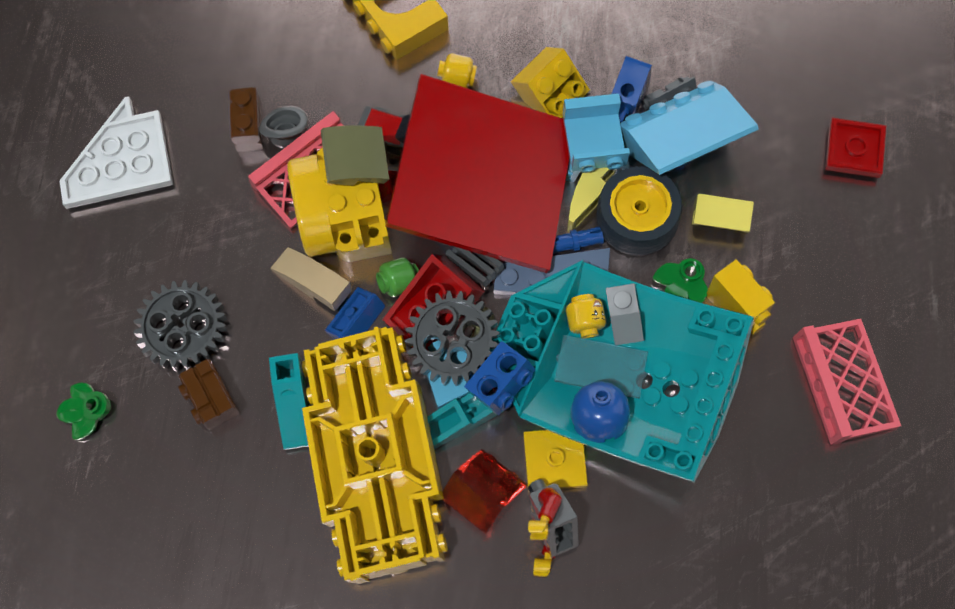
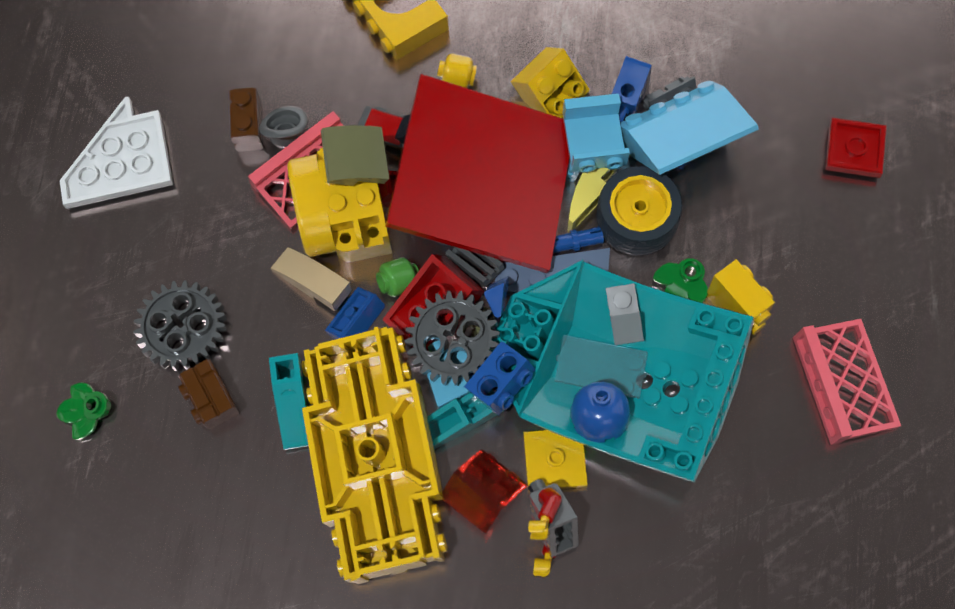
yellow head [566,294,606,339] -> none
light yellow hinge [692,194,754,233] -> none
none -> blue slope [484,276,509,318]

